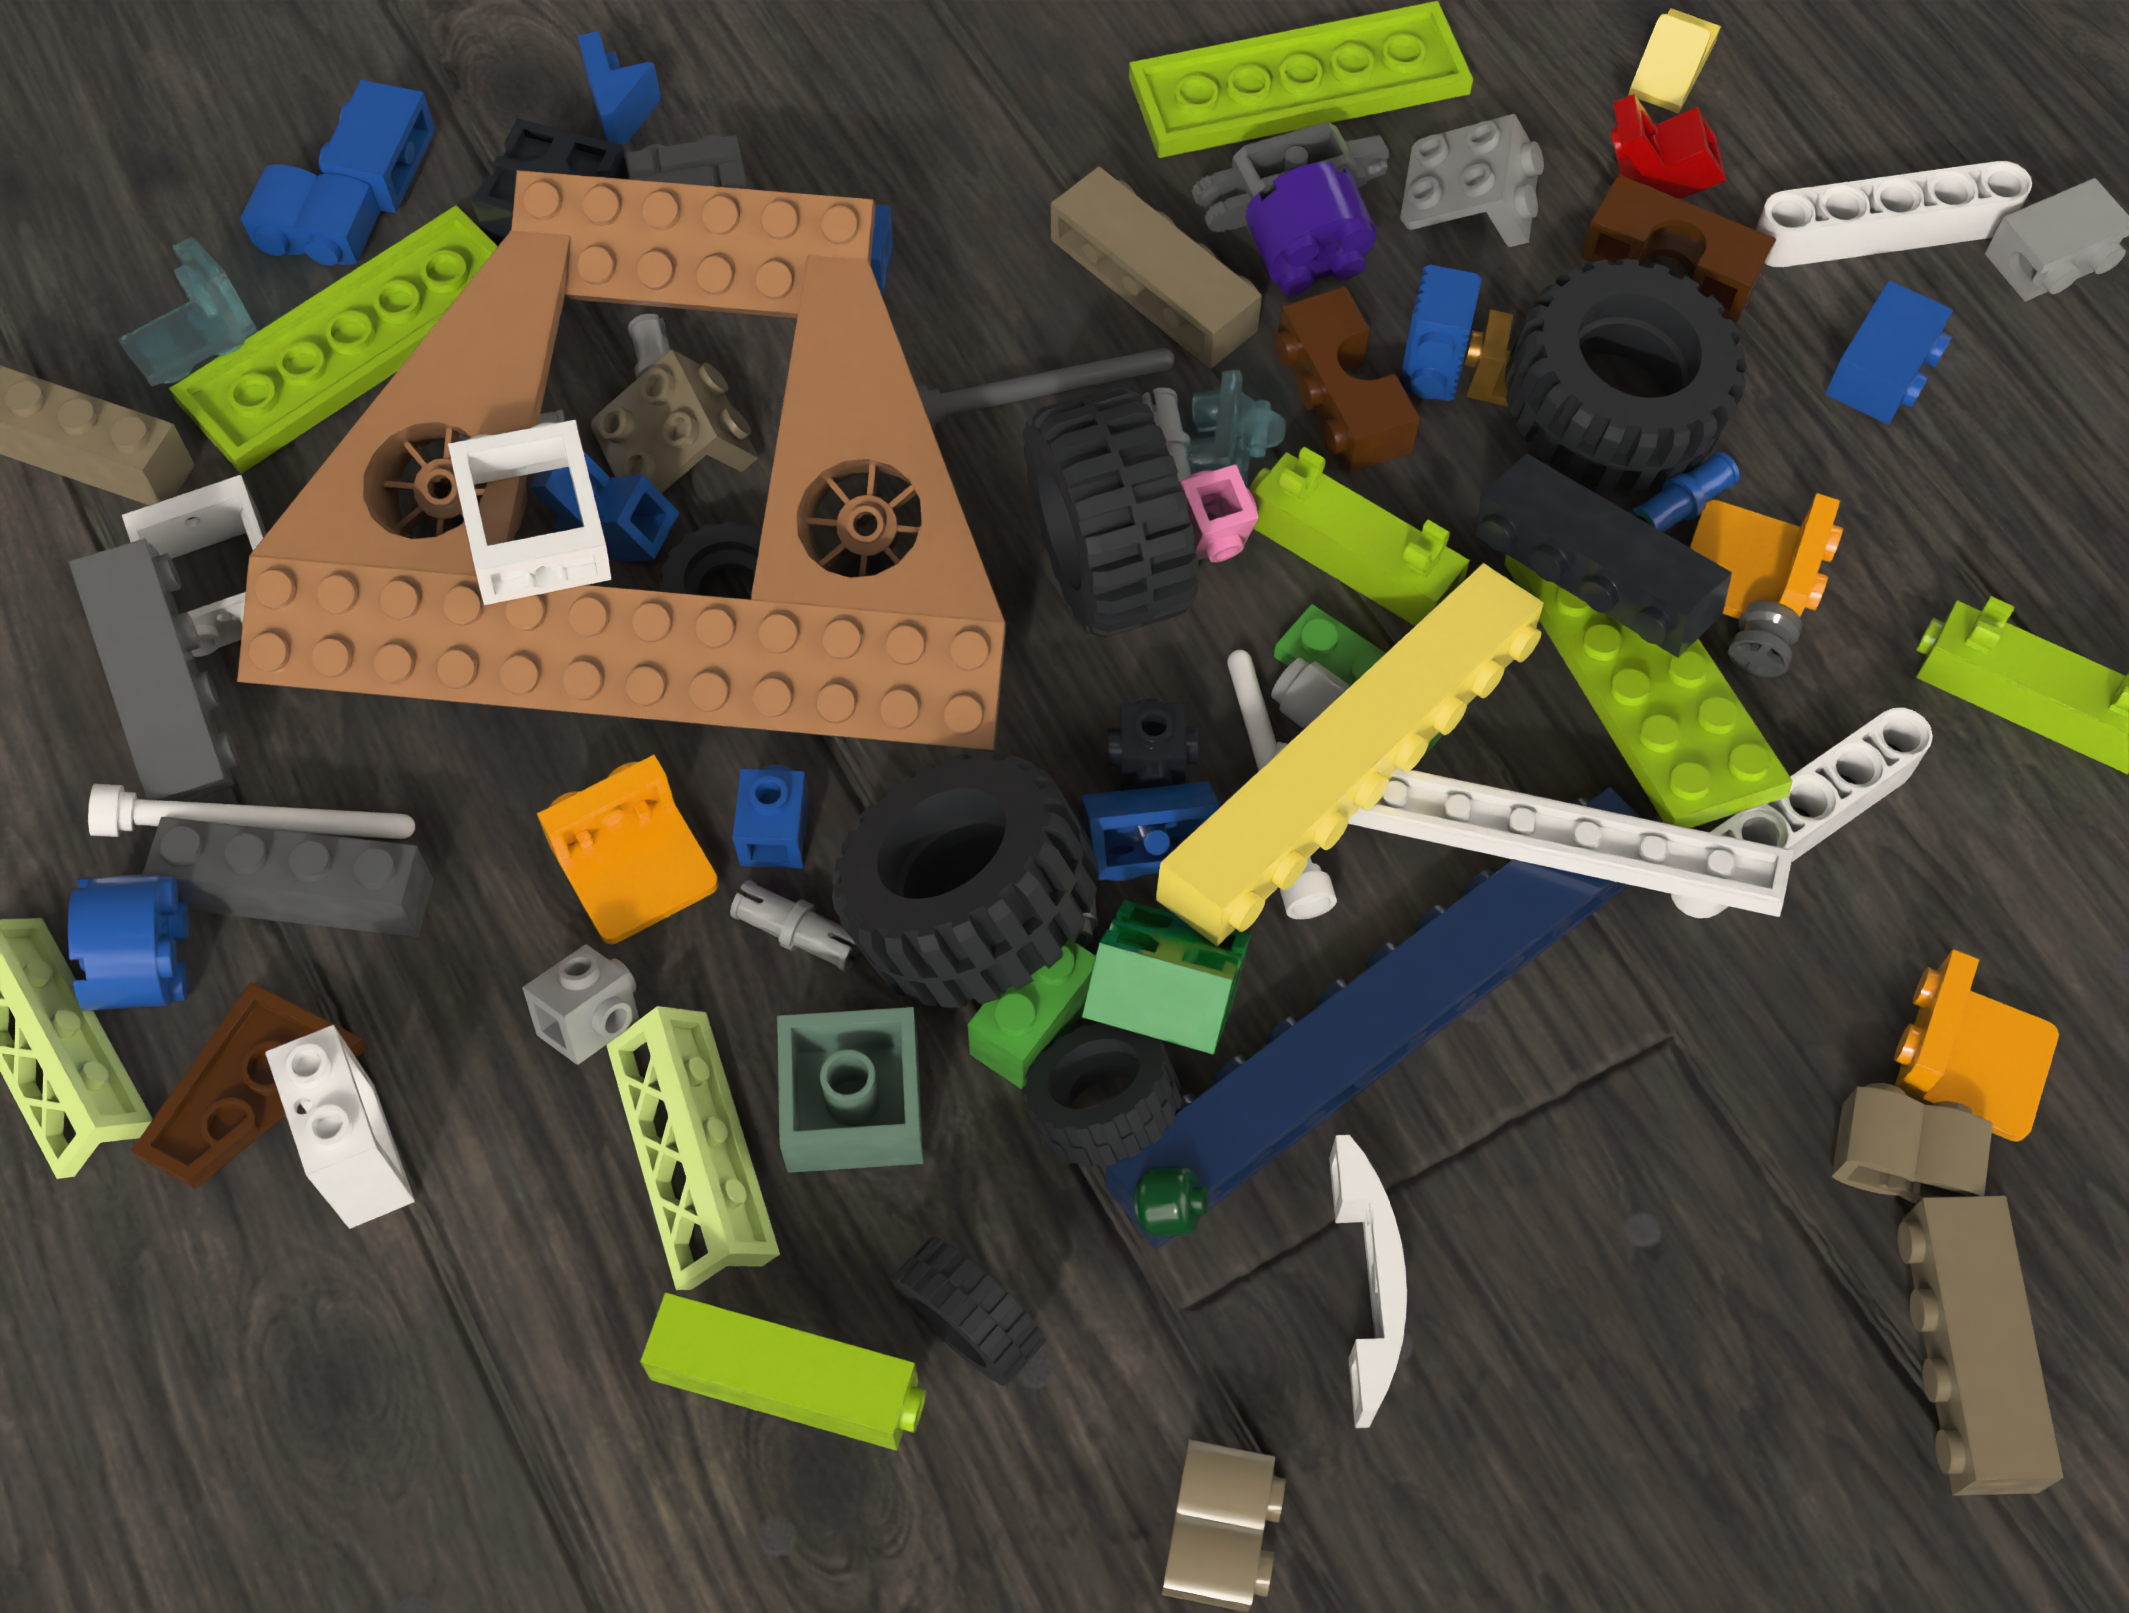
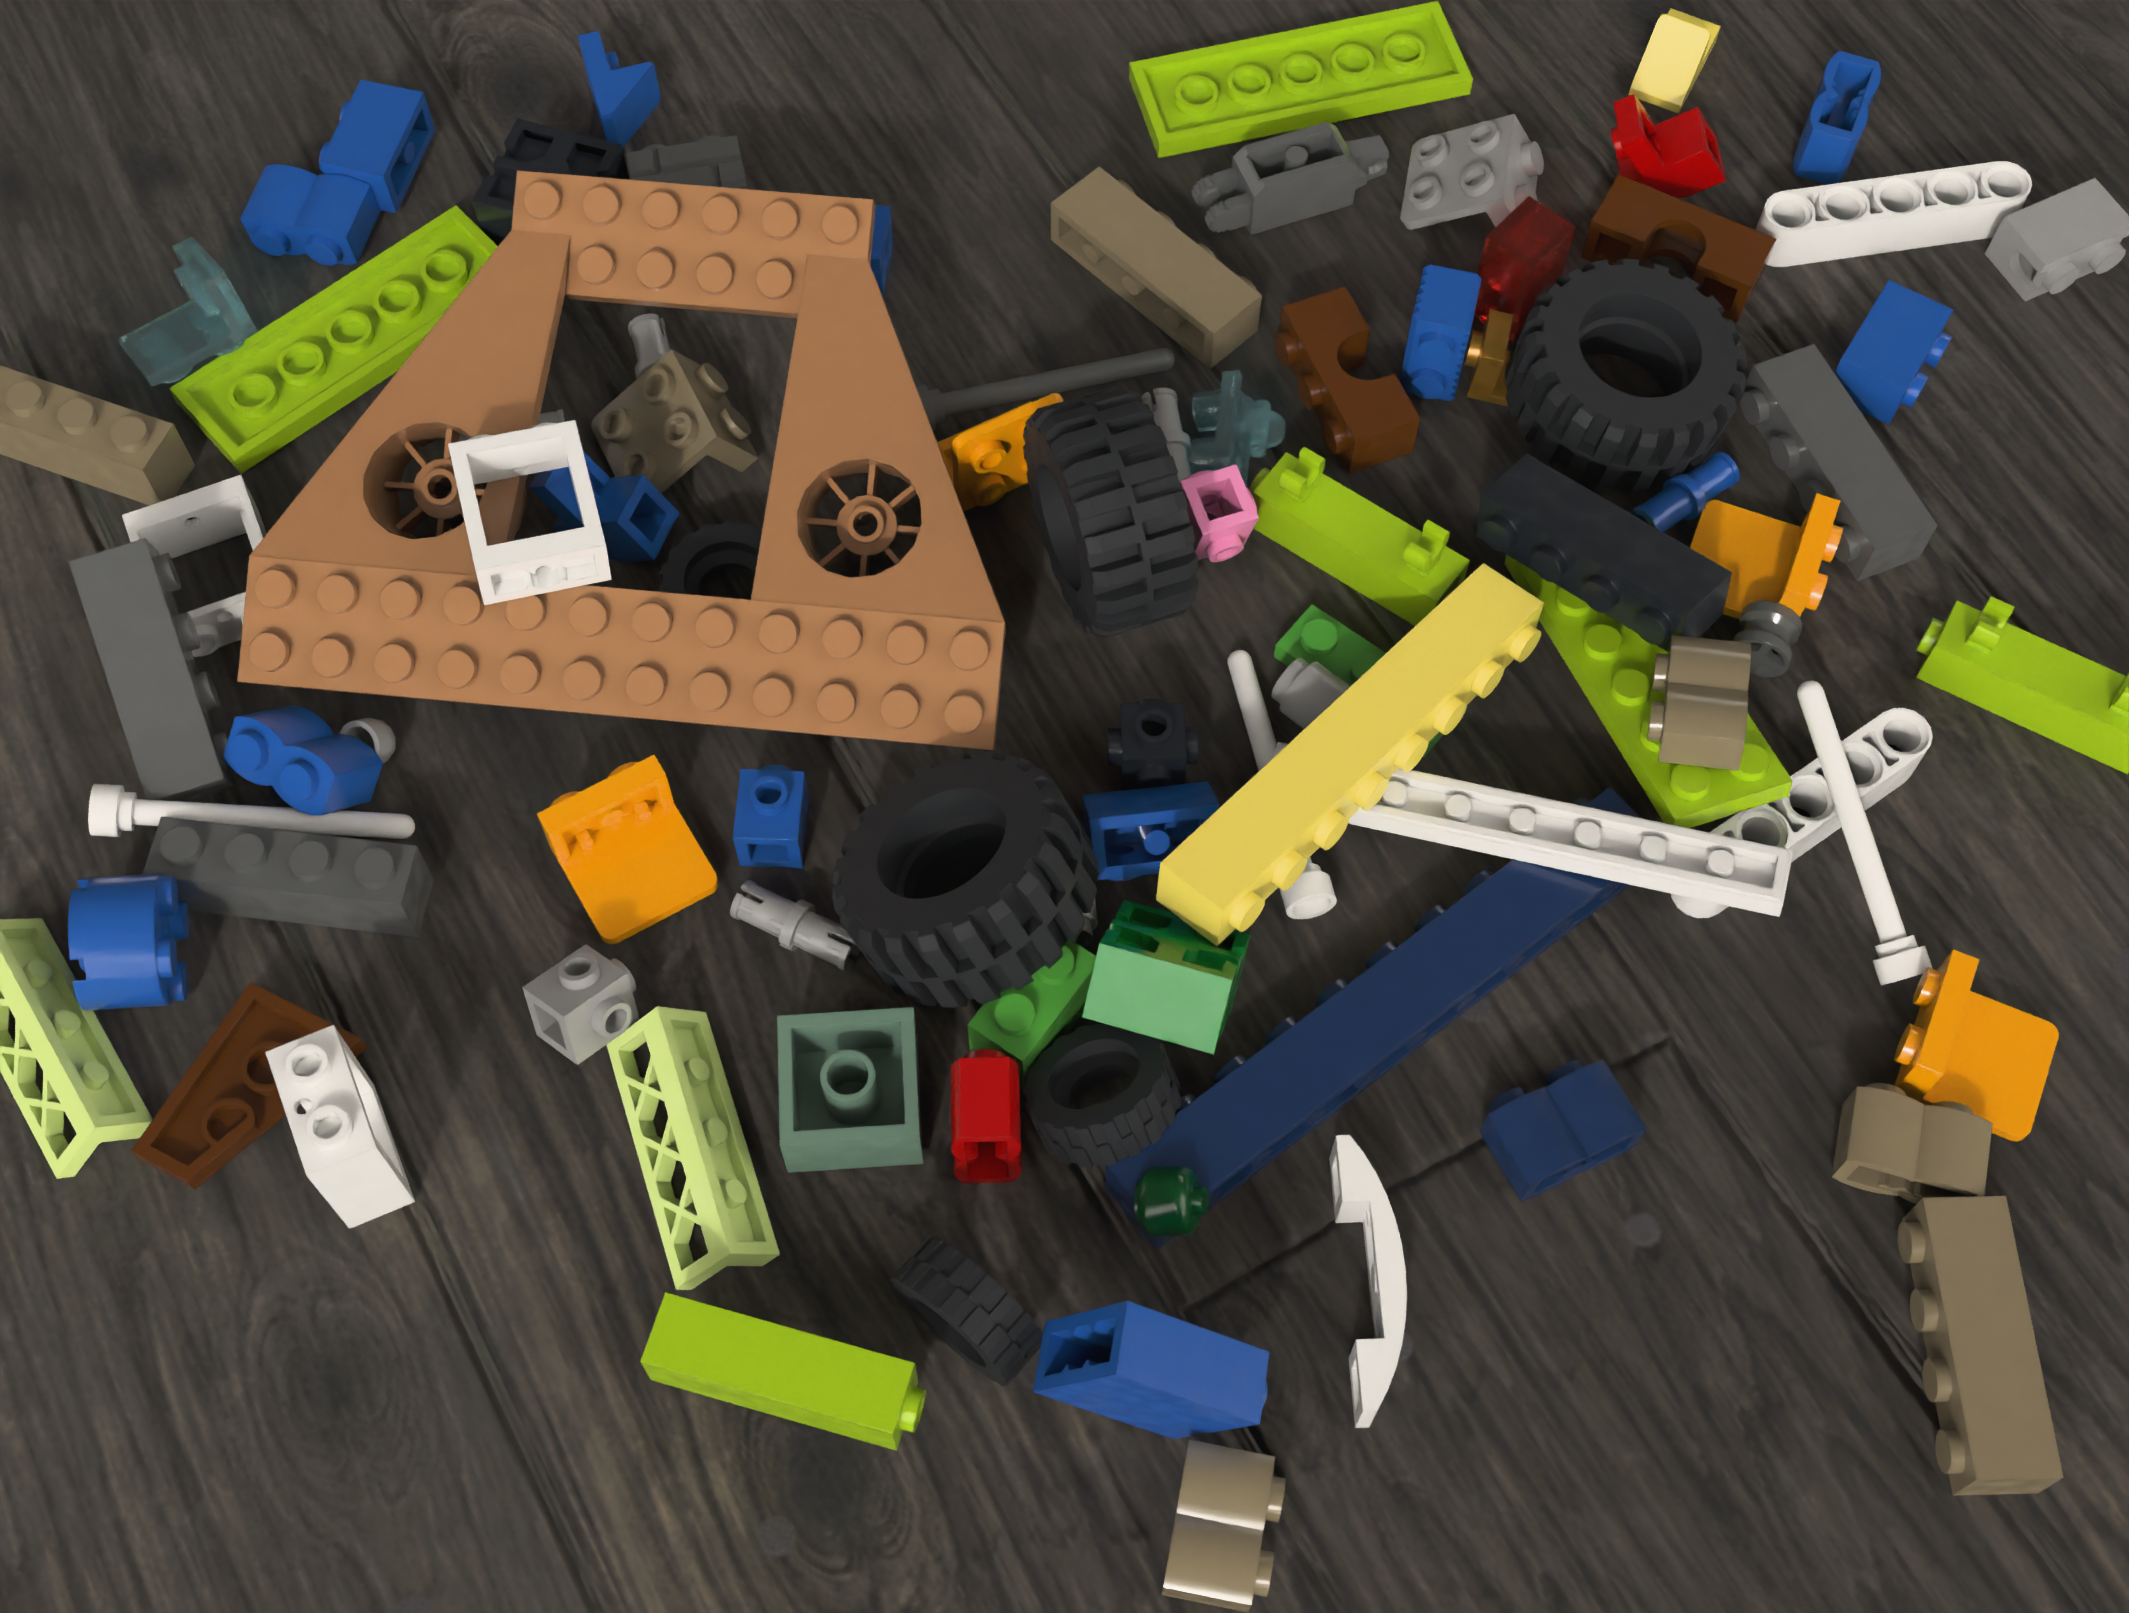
dark purple brick [1245,162,1377,296] -> none
none -> blue brick [223,705,383,816]
none -> light grey hinge [339,718,396,764]
none -> light orange bracket [938,393,1064,511]
none -> red brick [951,1049,1022,1184]
none -> blue brick [1033,1301,1269,1439]
none -> clear red brick [1474,196,1576,341]
none -> dark blue brick [1479,1060,1647,1201]
none -> dark tan brick [1647,635,1751,771]
none -> dark grey brick [1739,344,1938,581]
none -> blue brick [1793,51,1881,185]
none -> white piece [1797,680,1933,986]

